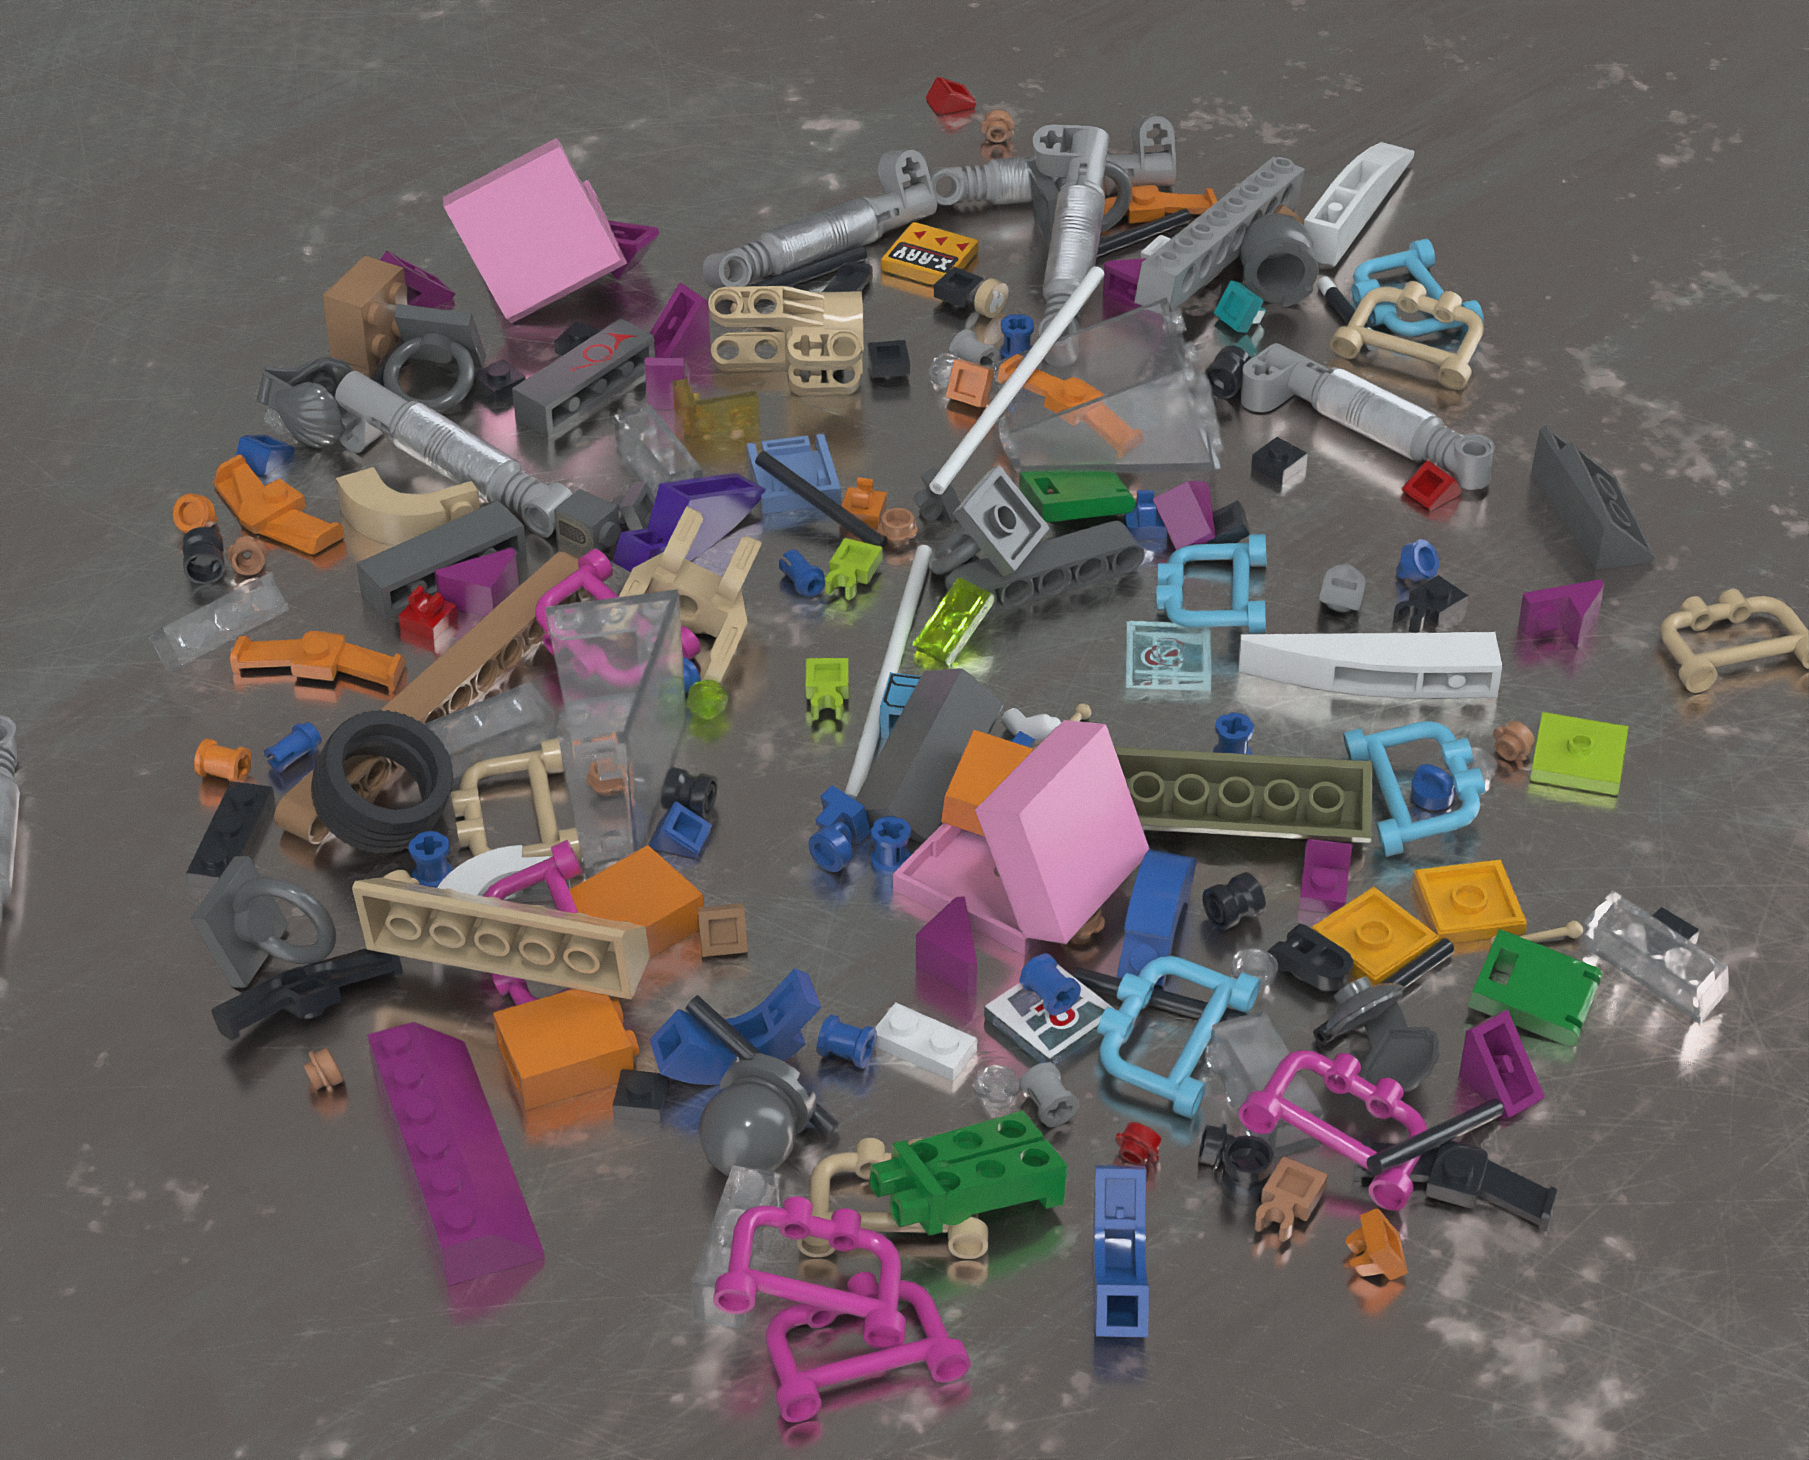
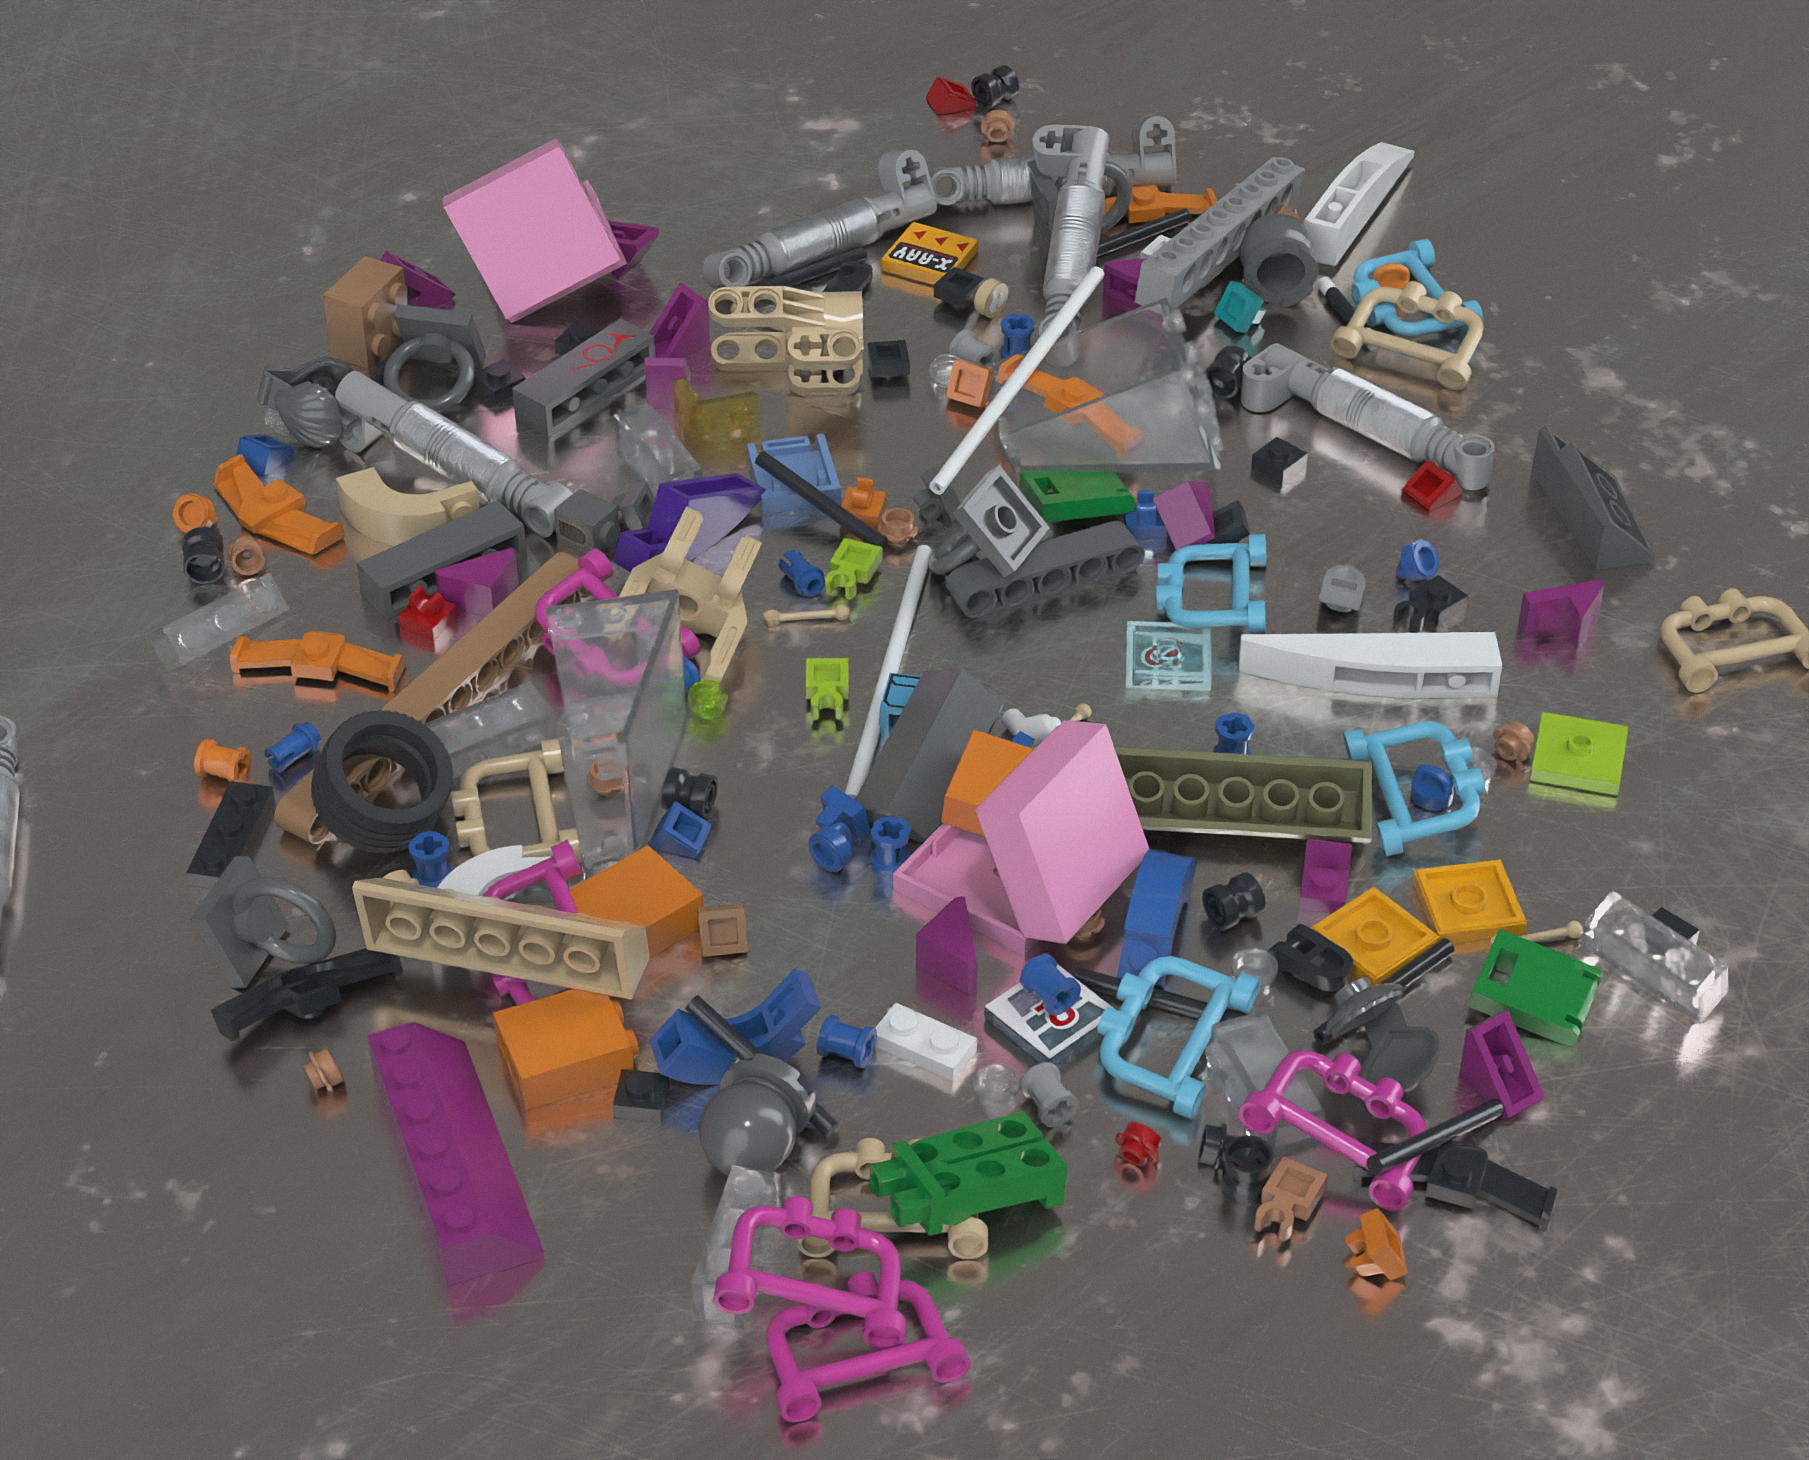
clear neon green plate [913,577,995,667] -> none
blue arch [1093,1165,1149,1337] -> none
none -> tan hinge [763,604,850,627]
none -> black wheel [971,65,1020,110]
none -> orange tile [1373,263,1410,290]

